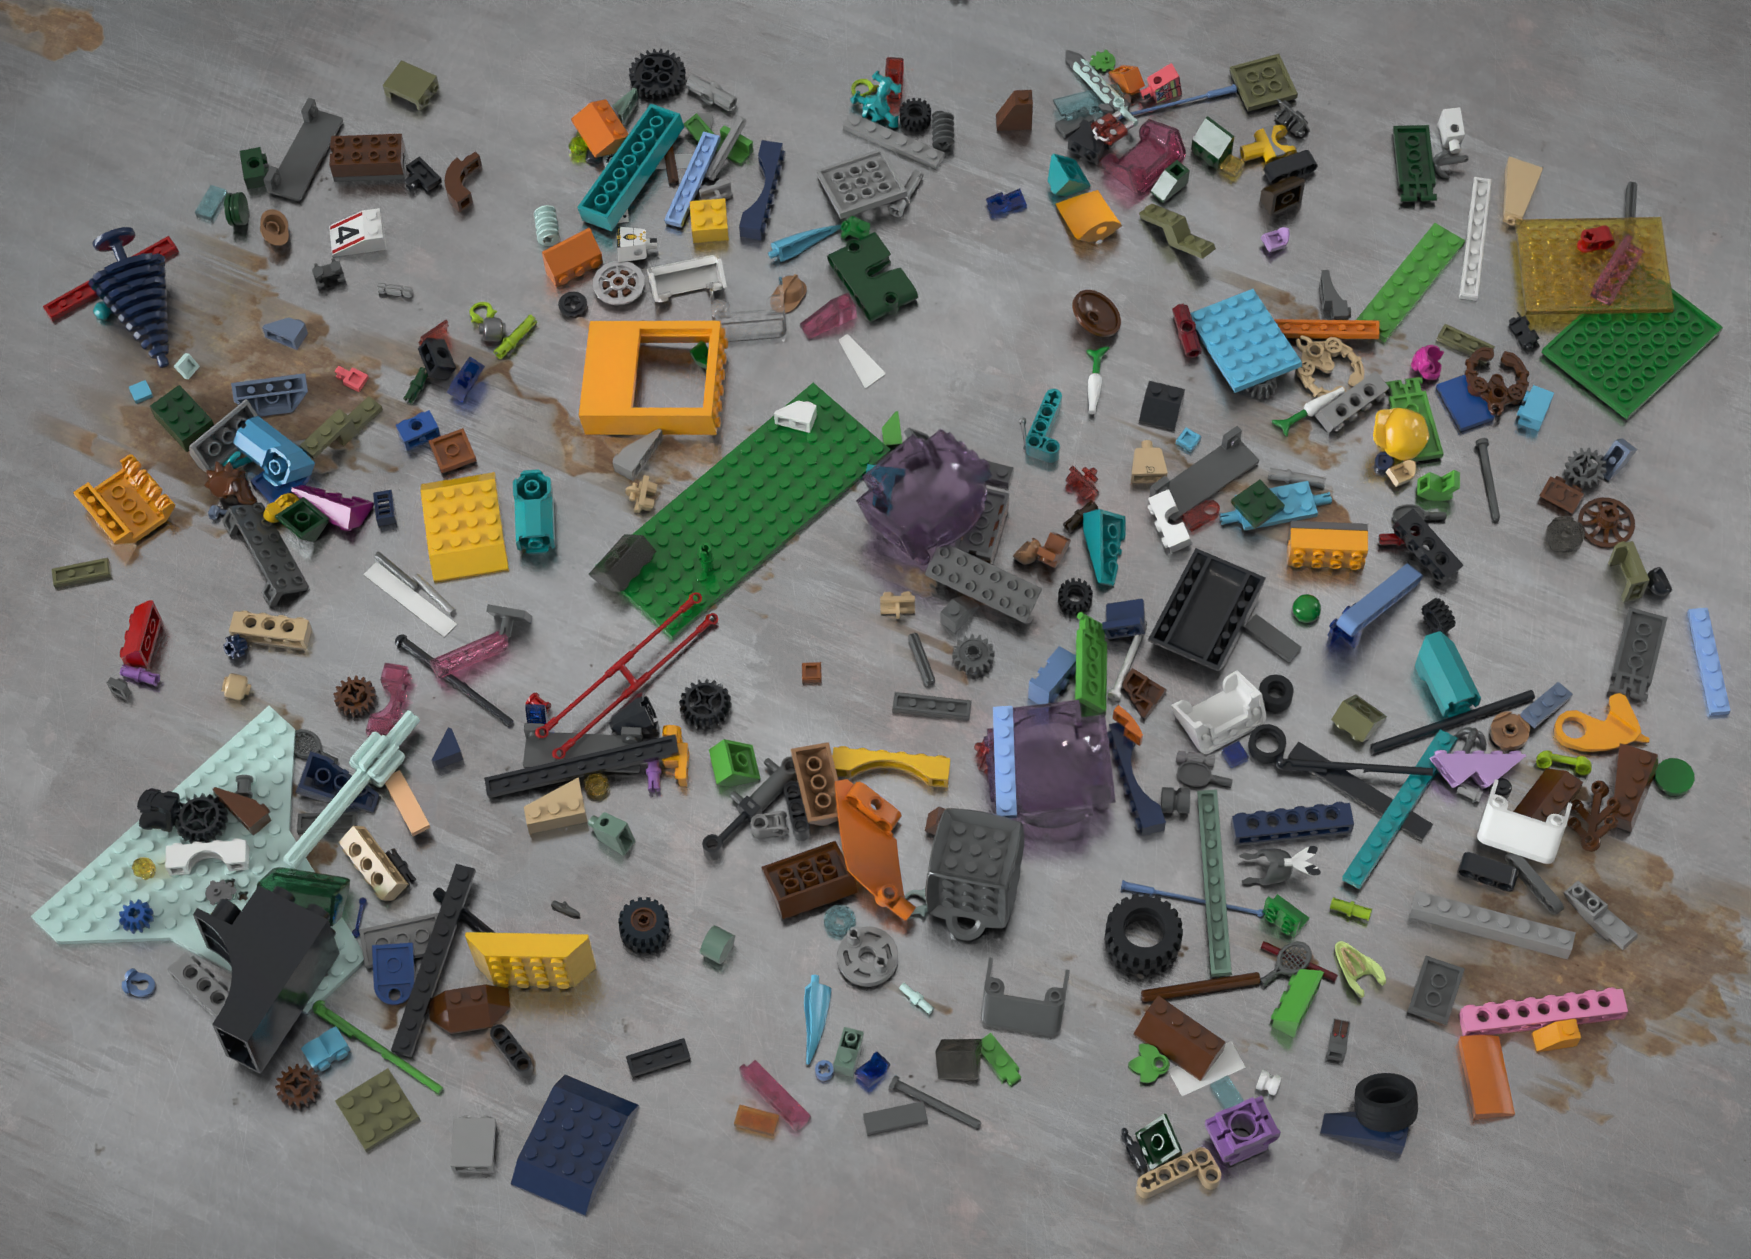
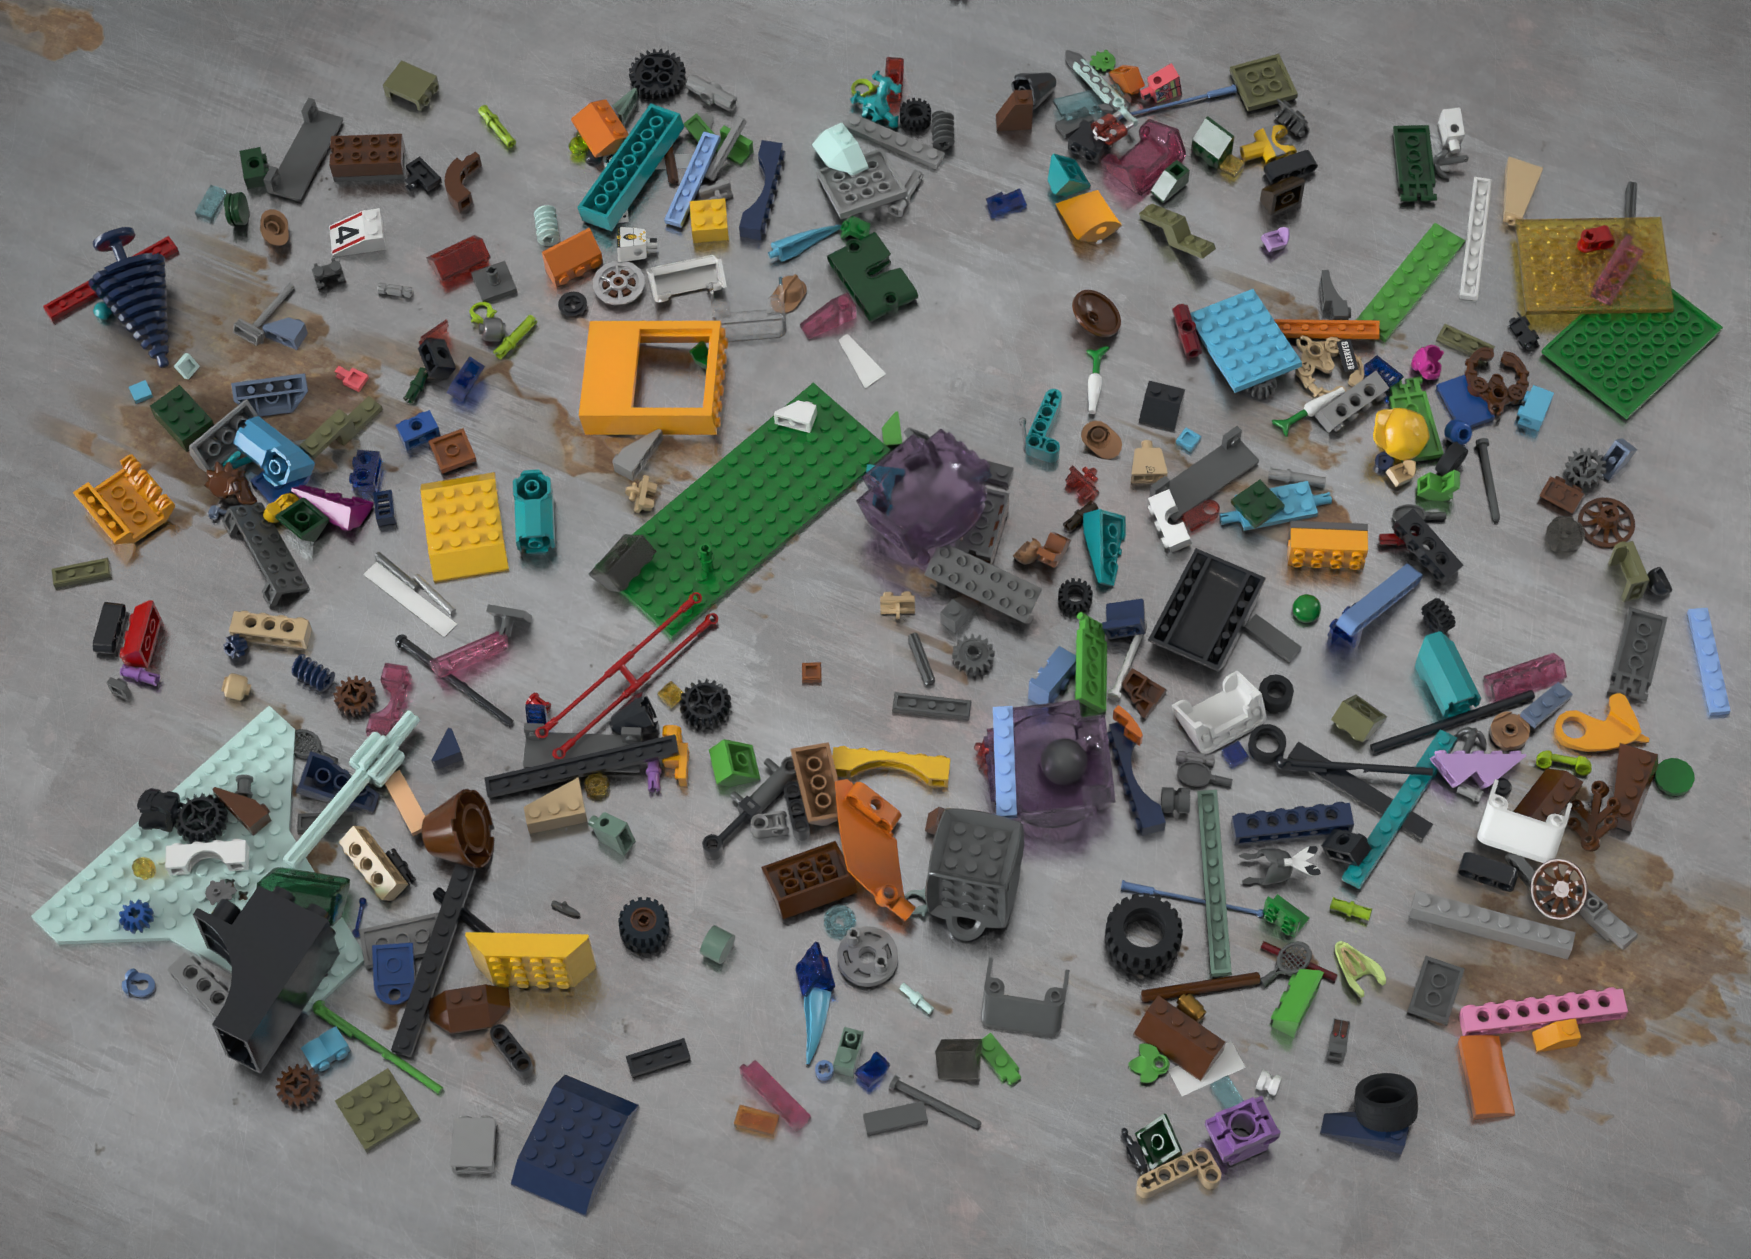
none -> black beam [92,602,126,655]
none -> light grey piece [233,283,295,346]
none -> dark blue piece [292,653,335,692]
none -> clear blue brick [349,450,382,493]
none -> reddish brown cone [422,789,494,868]
none -> clear red slope [426,235,491,282]
none -> dark grey tile [471,261,517,302]
none -> lime pin [478,105,516,148]
none -> clear yellow tile [657,681,684,708]
none -> clear blue bracket [795,942,835,997]
none -> light aqua wedge [812,123,869,175]
none -> black cone [1011,72,1056,109]
none -> dark grey piece [1041,738,1088,785]
none -> medium nougat piece [1081,421,1122,459]
none -> pearl gold brick [1176,994,1207,1022]
none -> black brick [1321,828,1372,866]
none -> black sticker [1337,339,1358,372]
none -> clear blue slope [1364,355,1404,388]
none -> black tyre [1435,442,1468,476]
none -> blue head [1444,419,1472,445]
none -> clear pink fence [1483,653,1567,701]
none -> reddish brown wheel [1531,859,1588,920]

